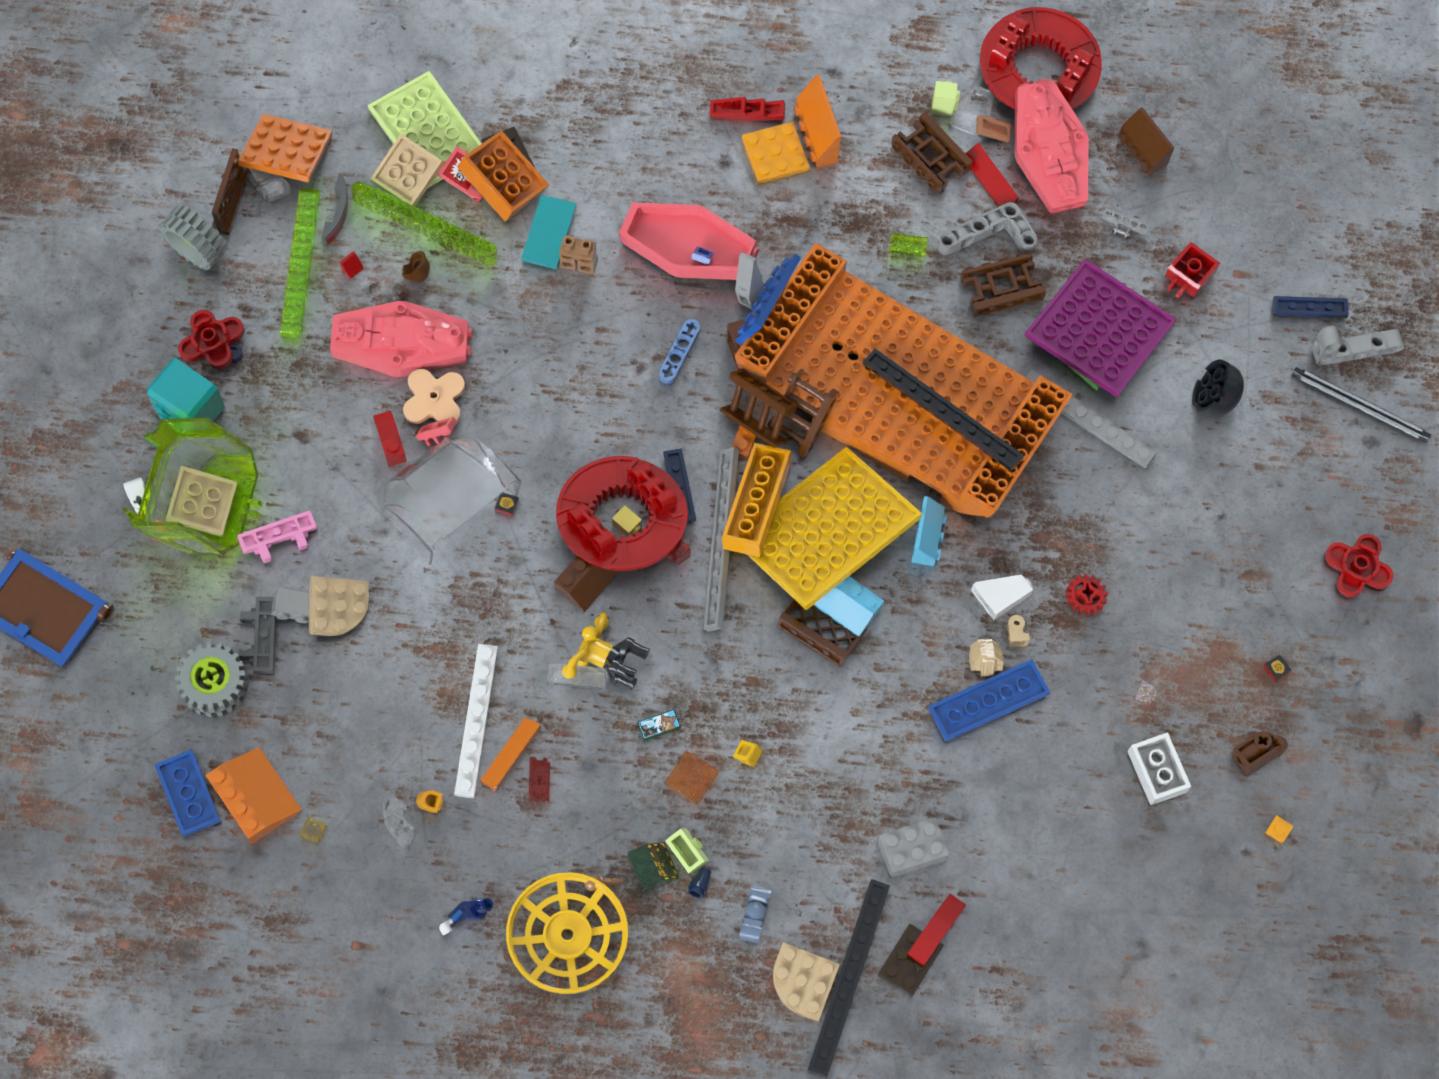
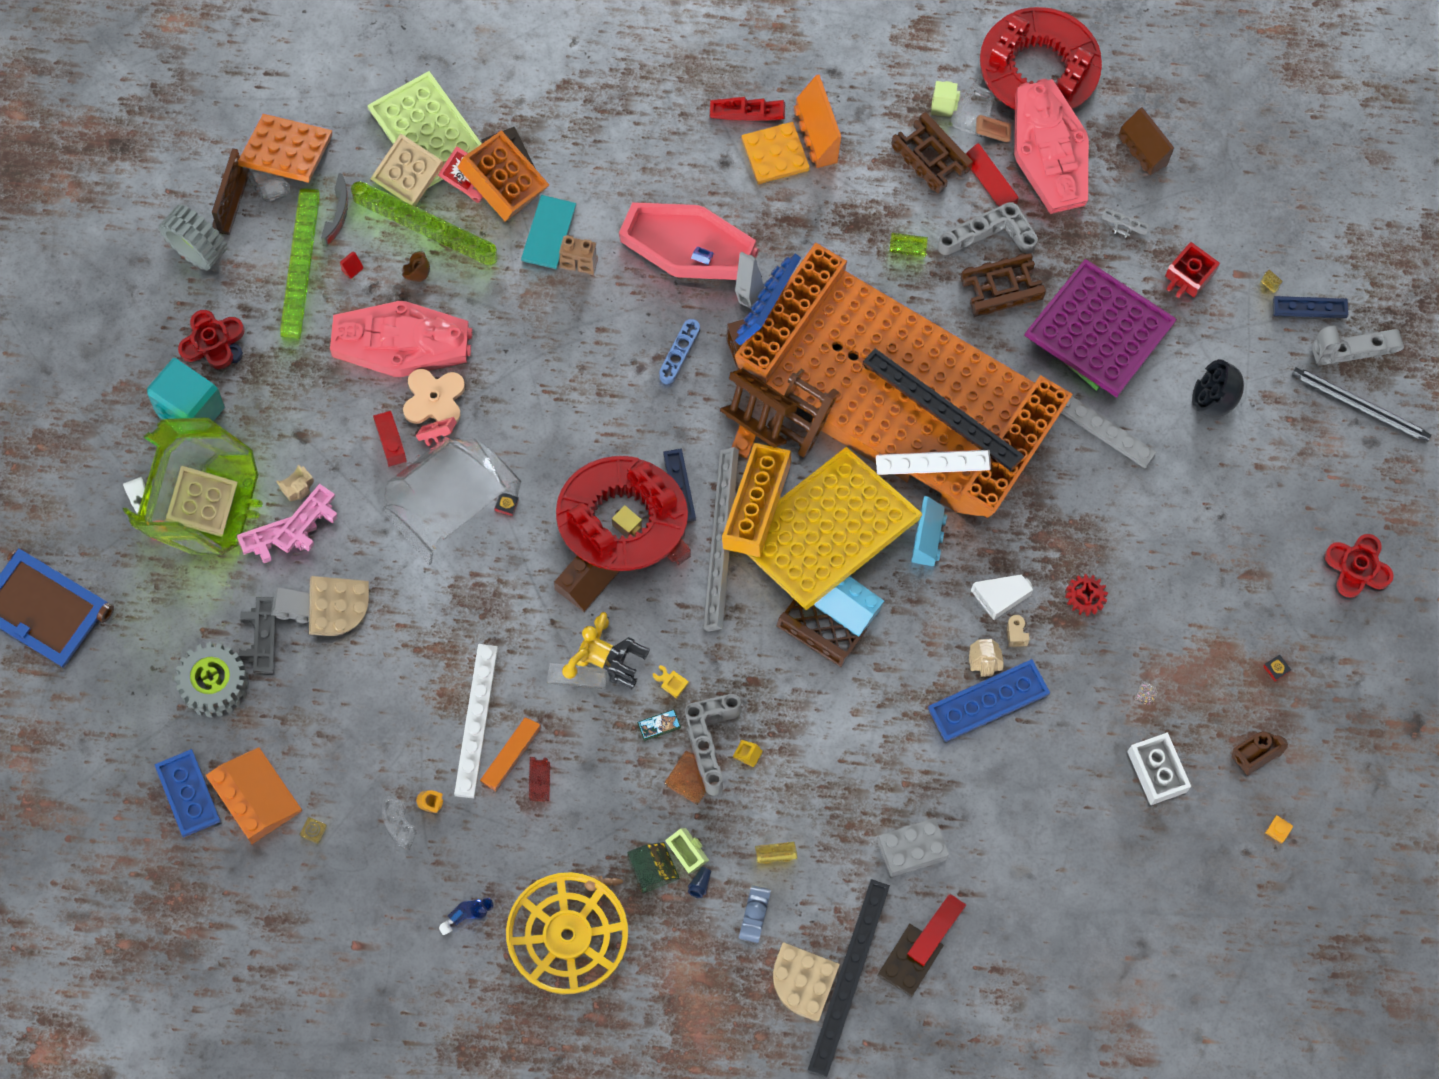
none -> bright pink hinge [272,484,337,553]
none -> tan hair [276,465,314,502]
none -> yellow plate [653,665,689,698]
none -> light grey beam [685,694,741,796]
none -> clear yellow plate [755,842,797,864]
none -> white plate [876,450,991,475]
none -> clear yellow tile [1261,269,1283,293]

